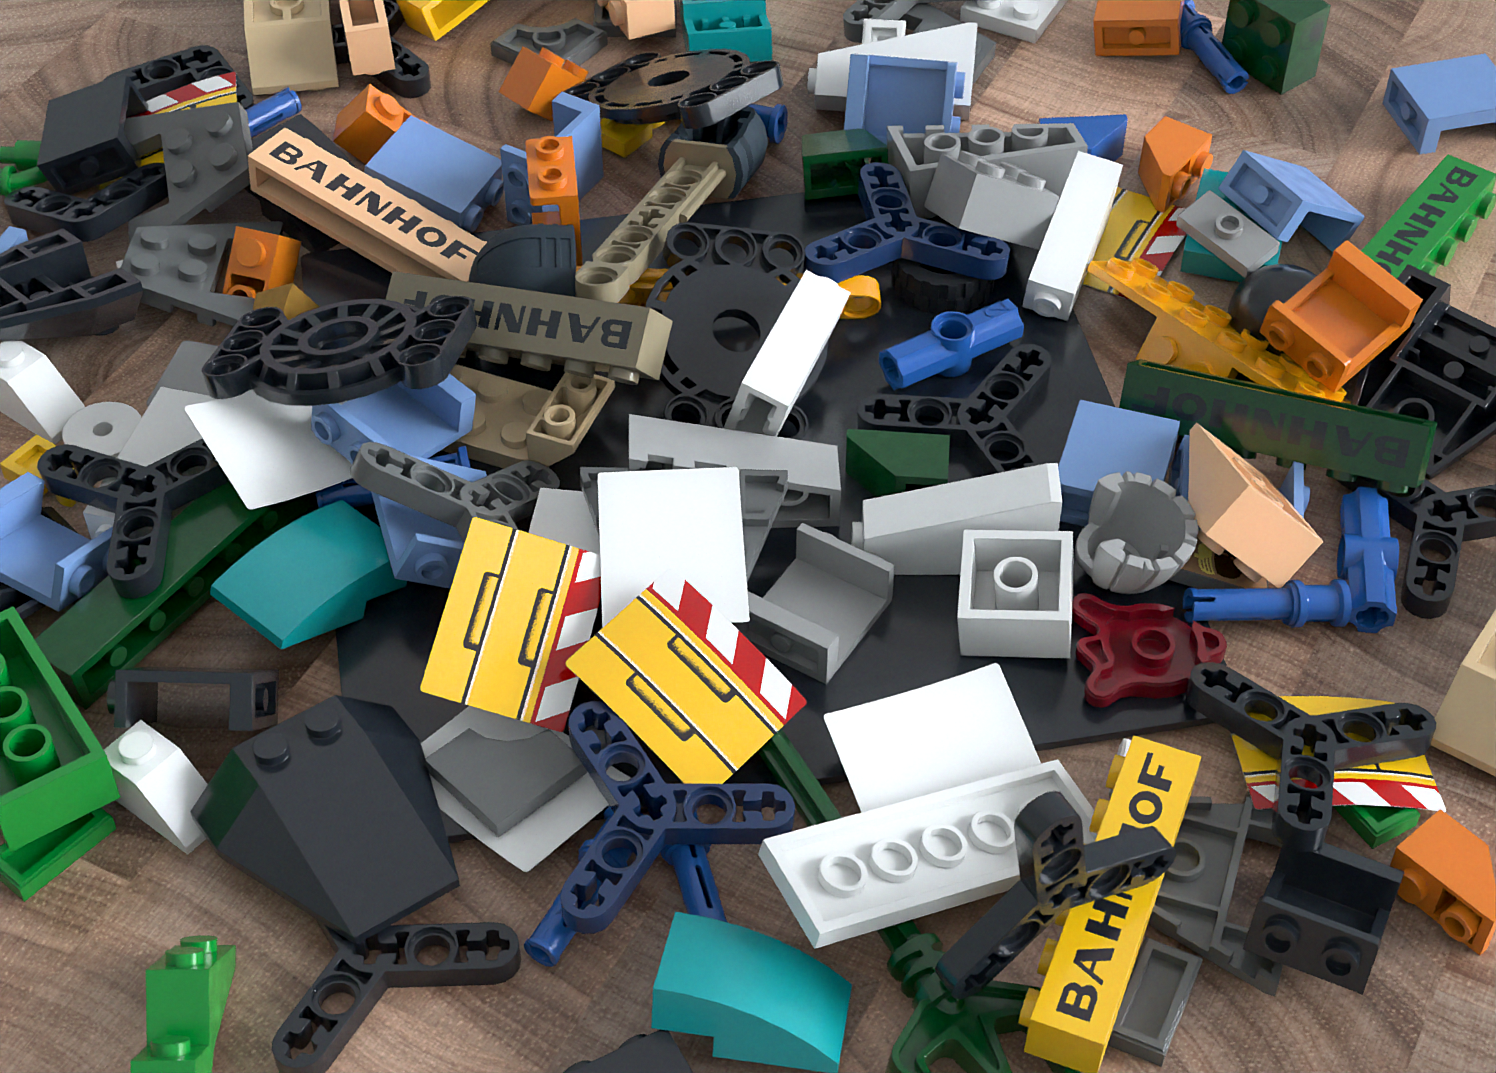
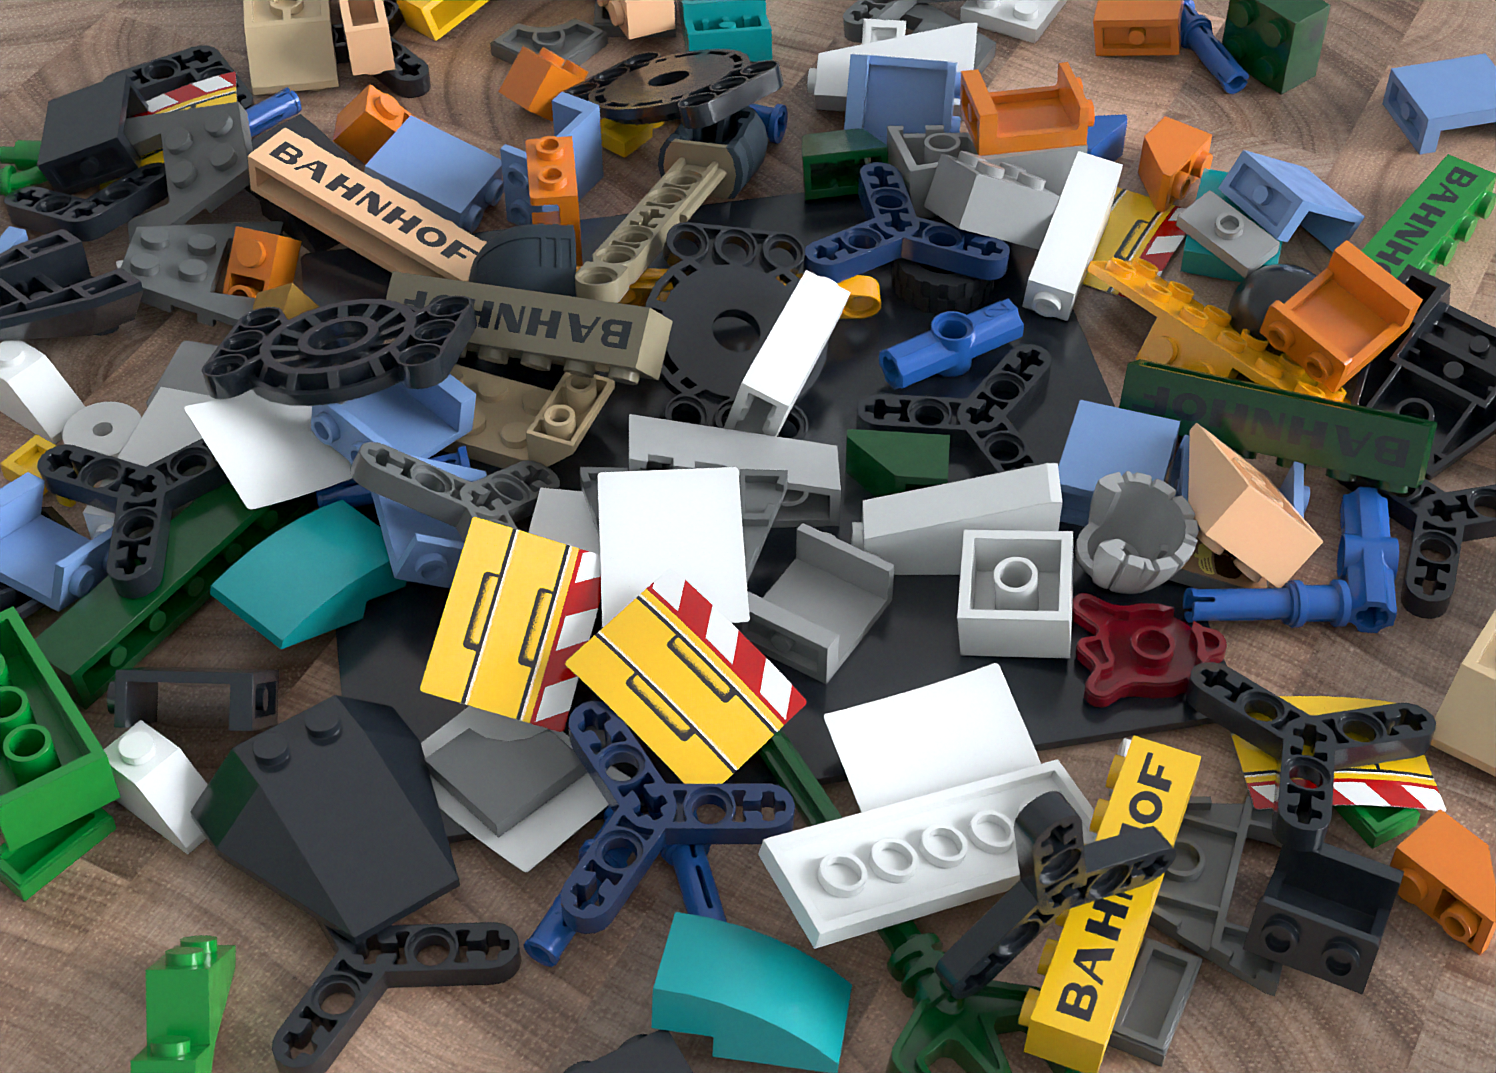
none -> orange panel [960,62,1095,156]

